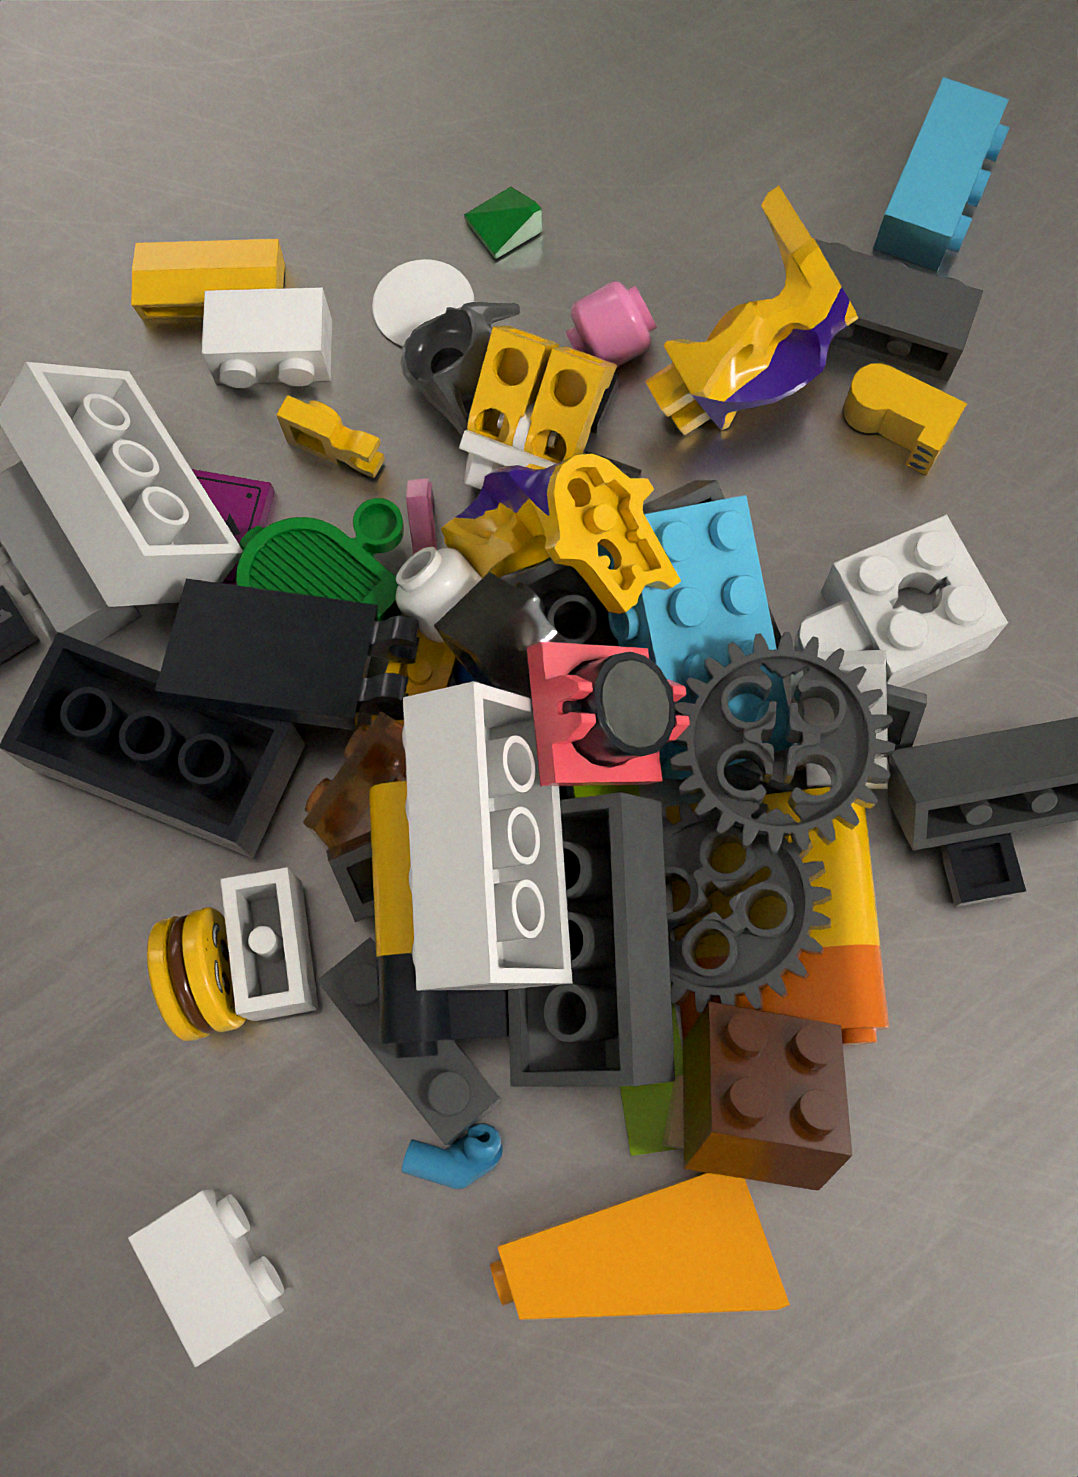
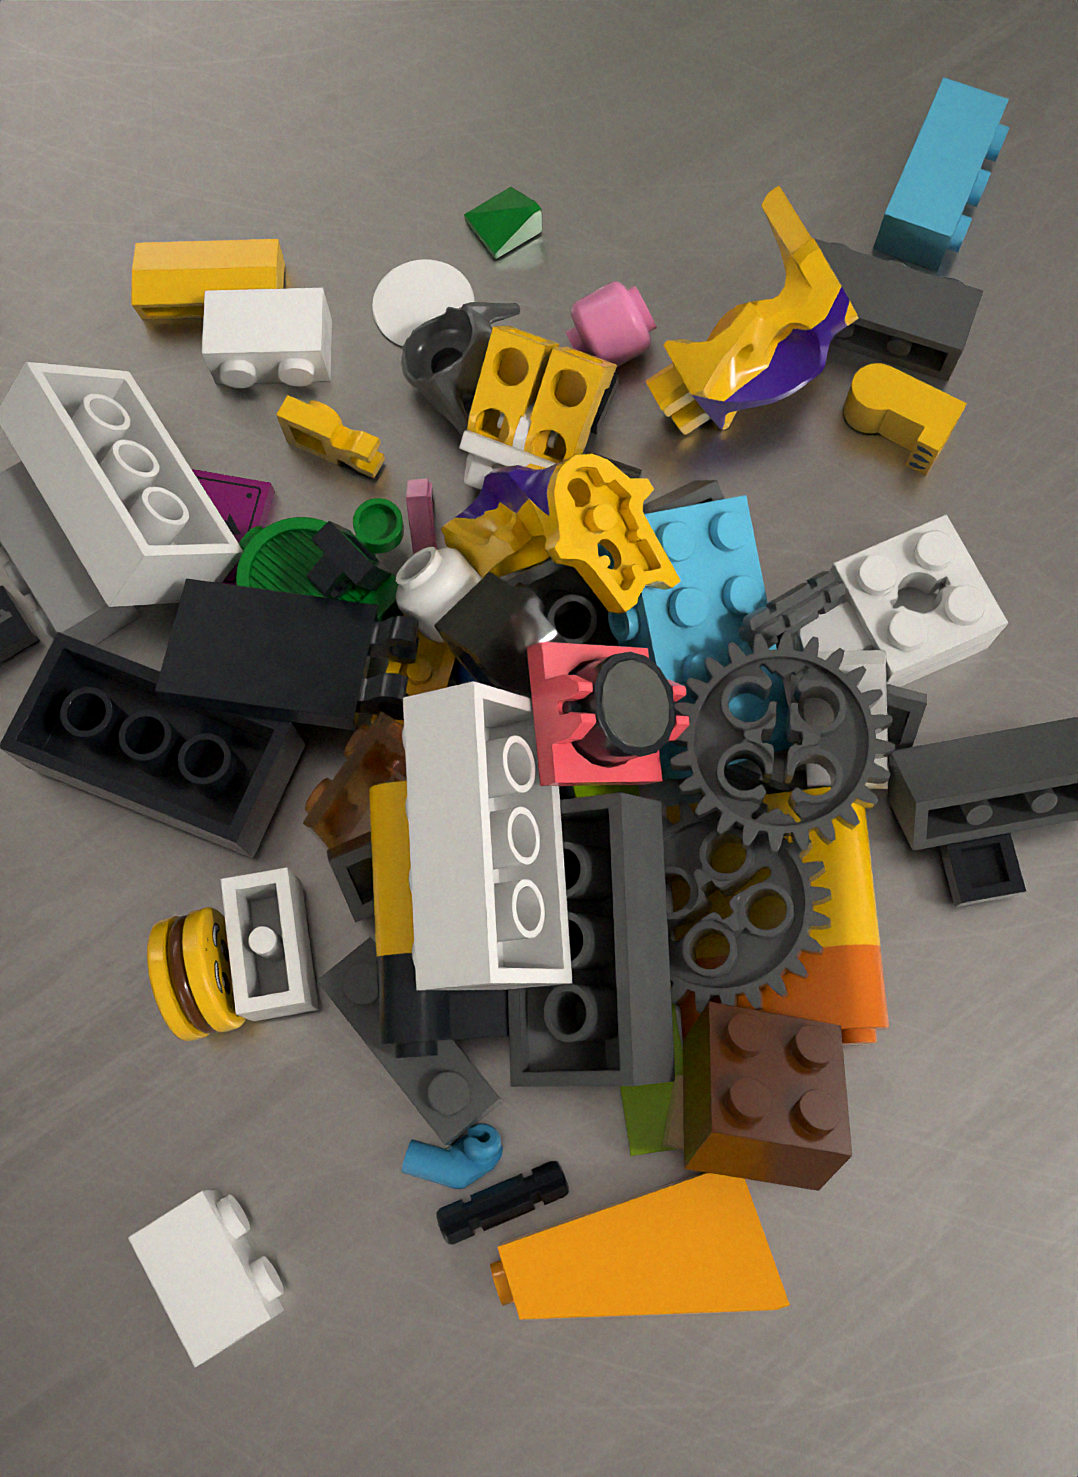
none -> black tile [306,521,392,600]
none -> black axle [436,1161,569,1245]
none -> dark grey axle [738,571,845,650]

